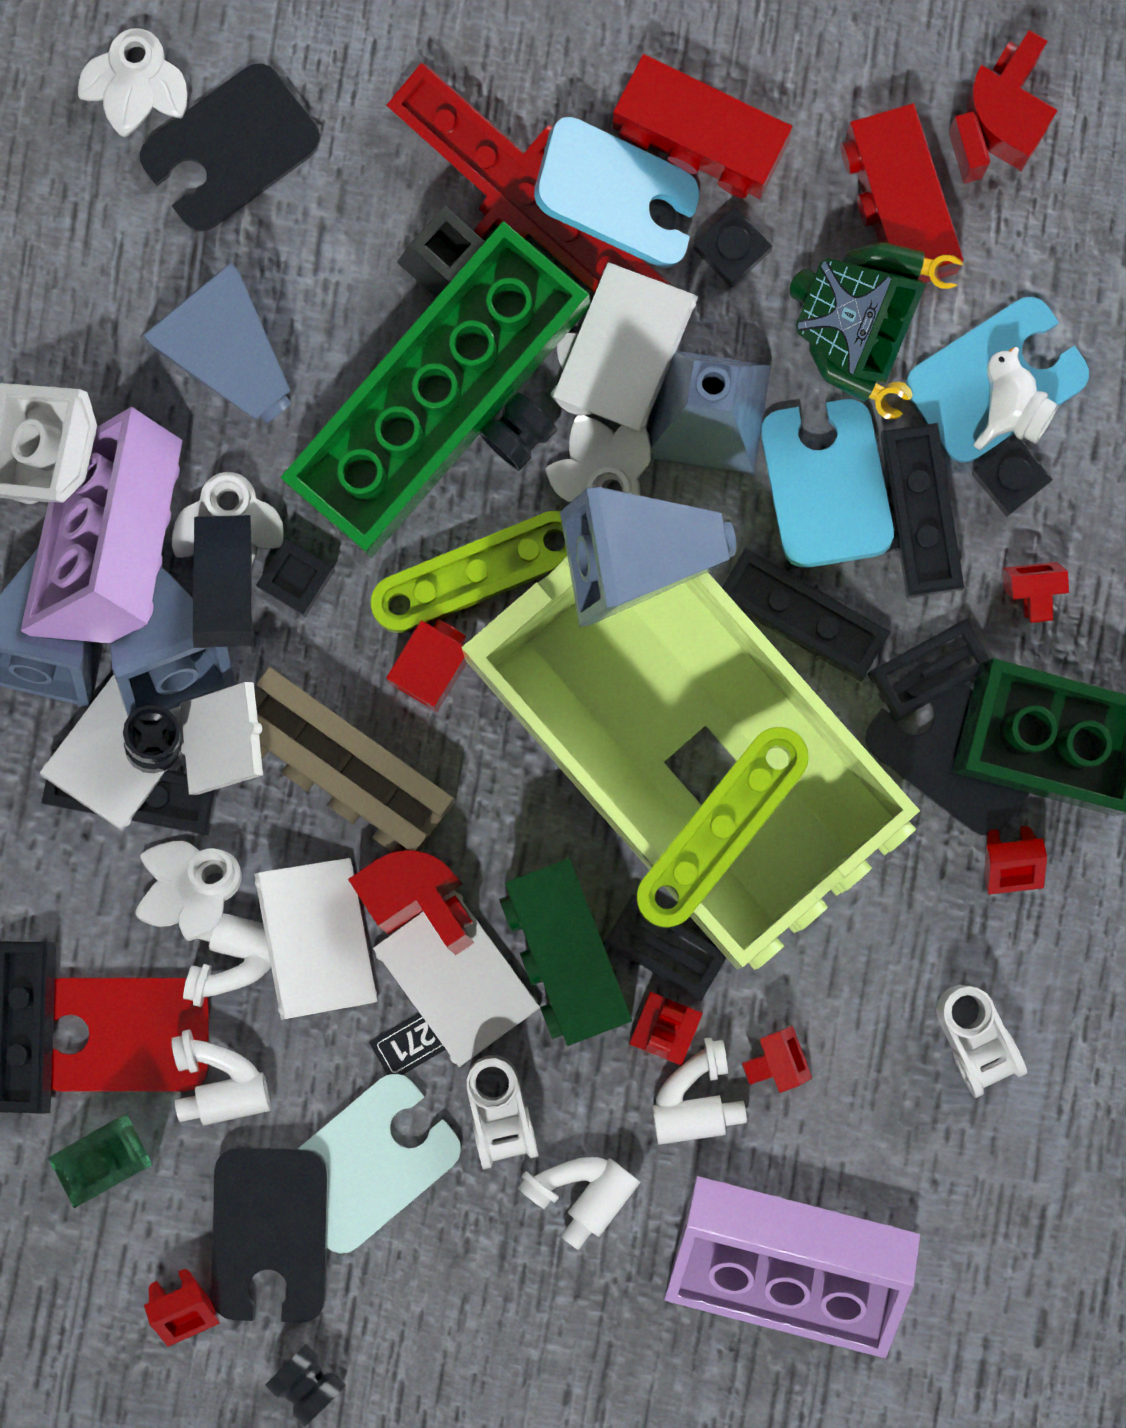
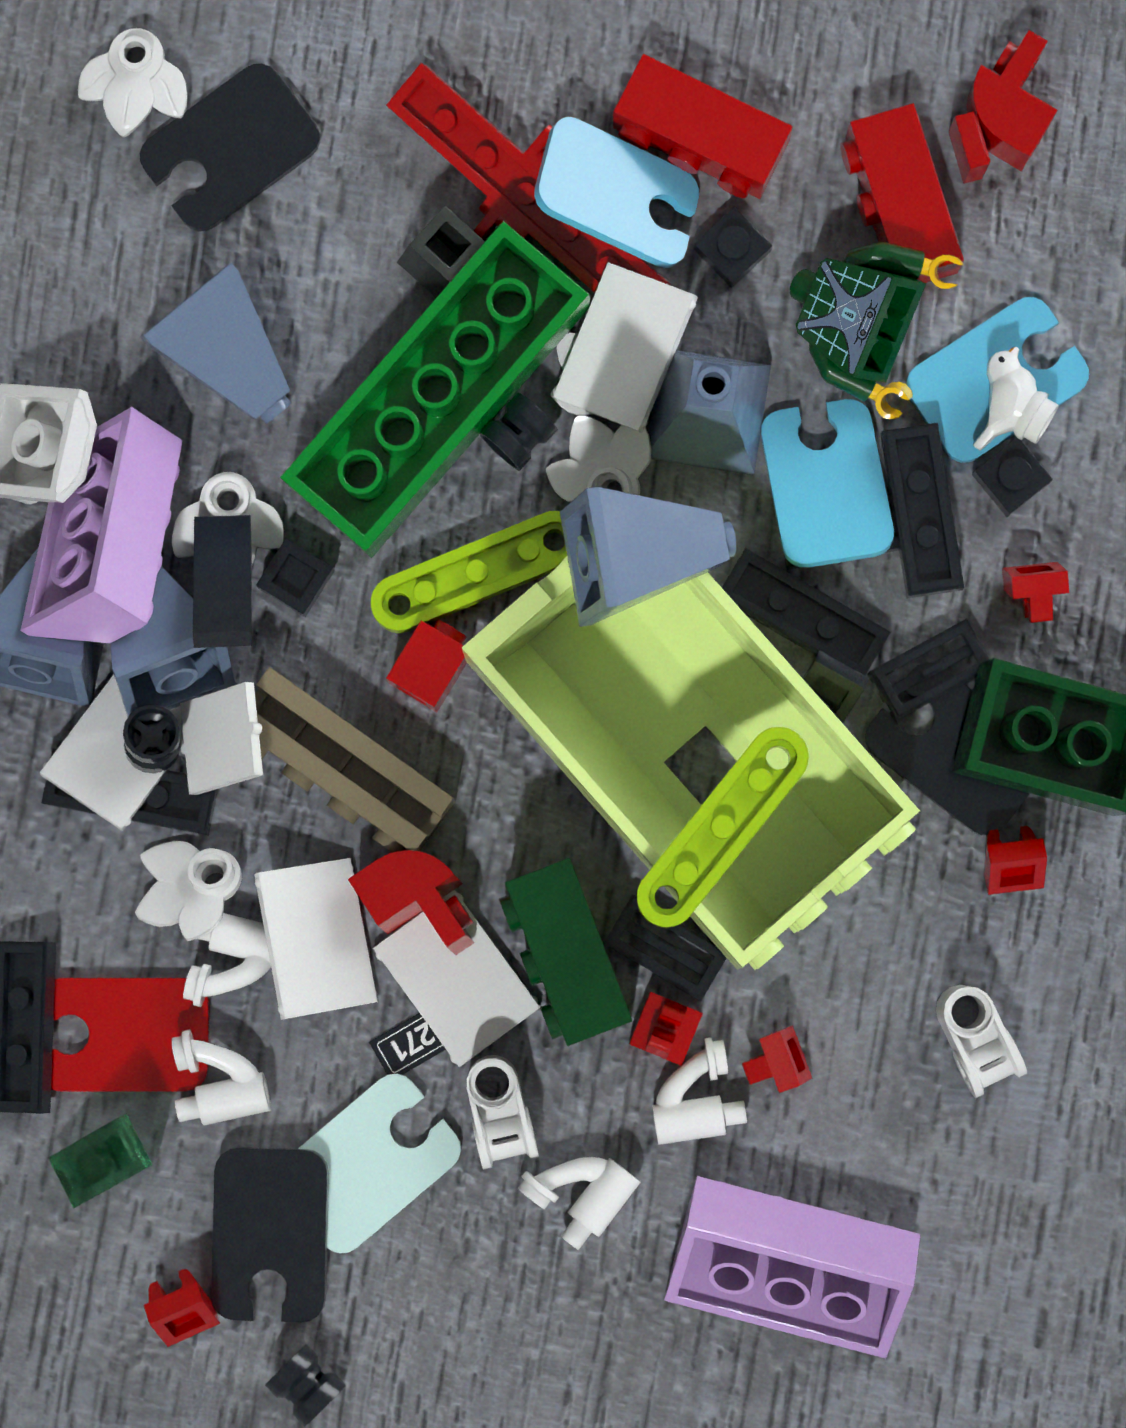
none -> black plate [803,650,869,723]

